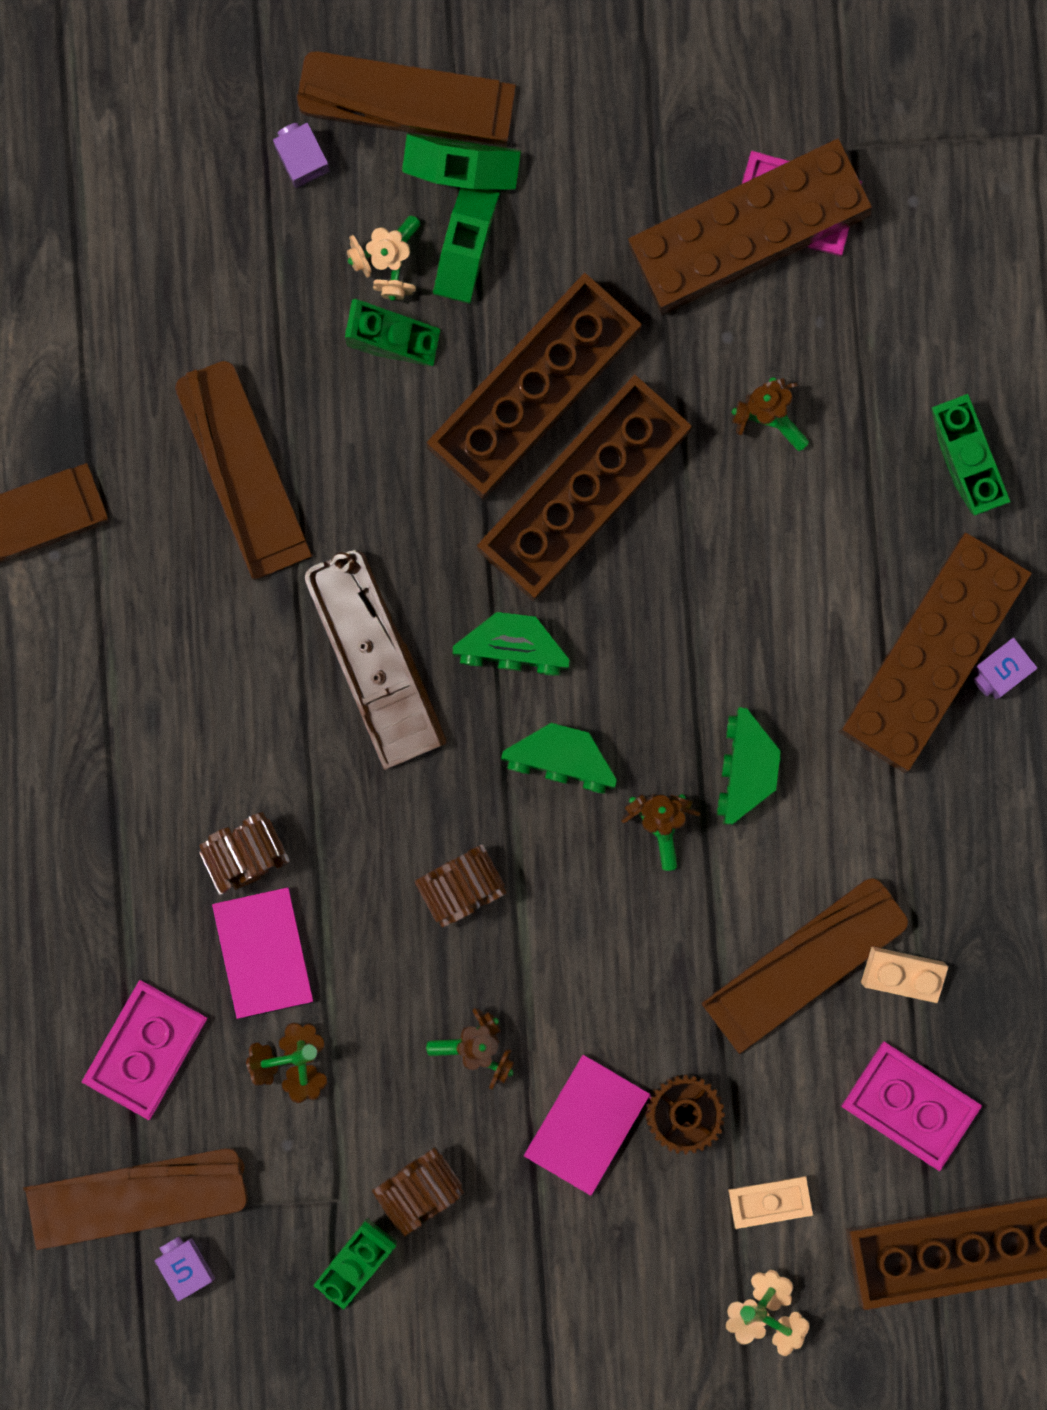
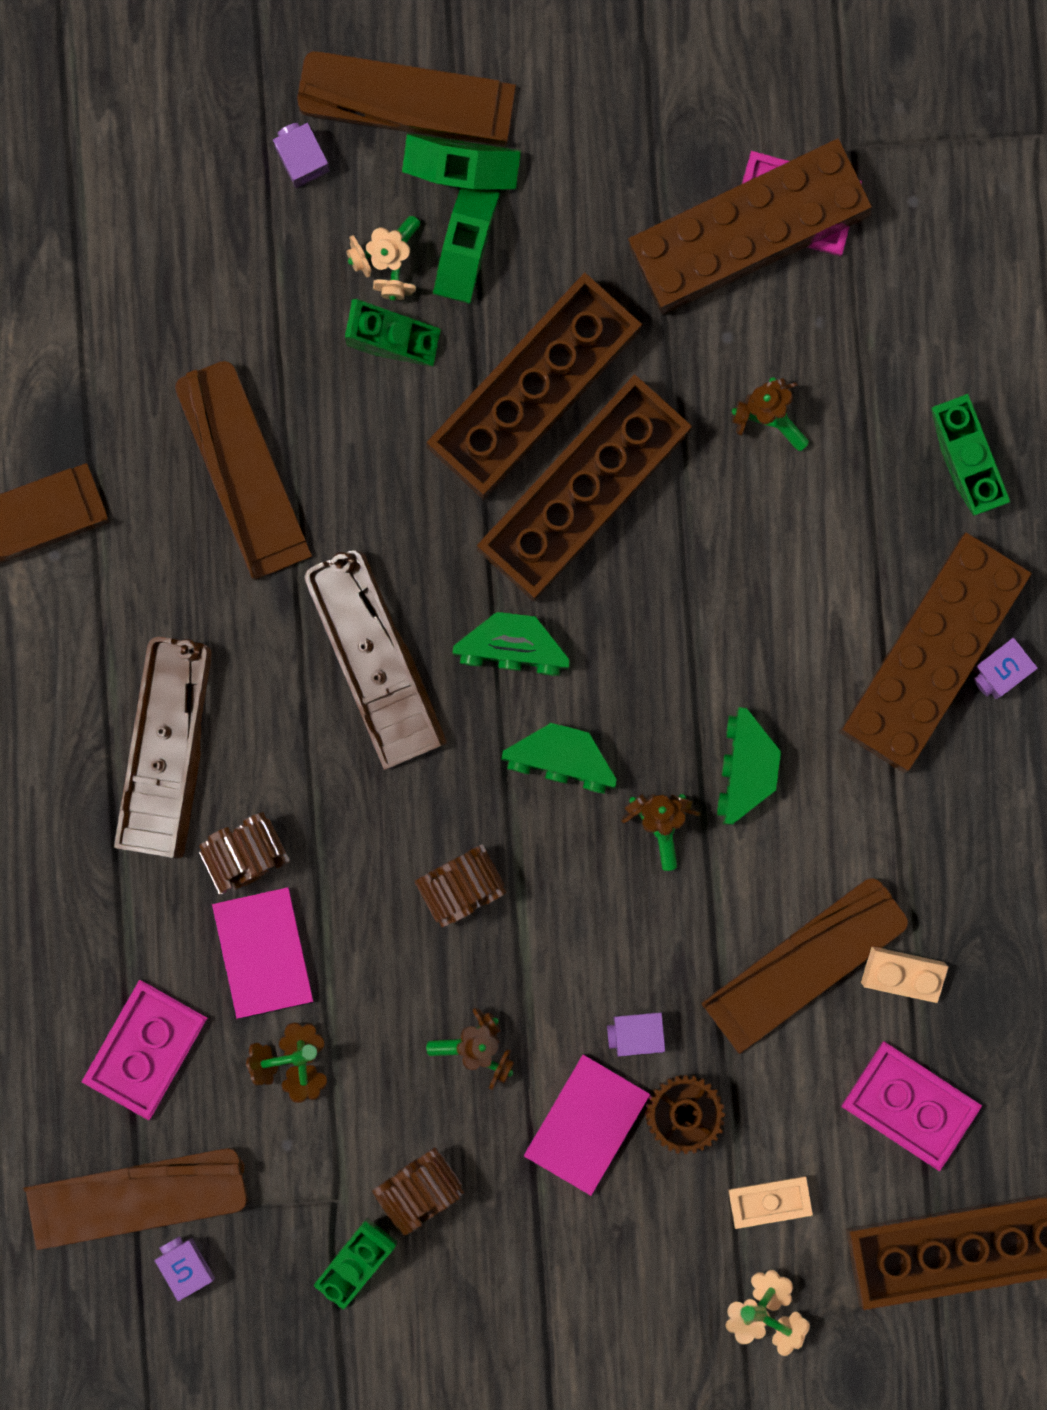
none -> piece [114,637,212,858]
none -> medium lavender brick [607,1012,665,1056]

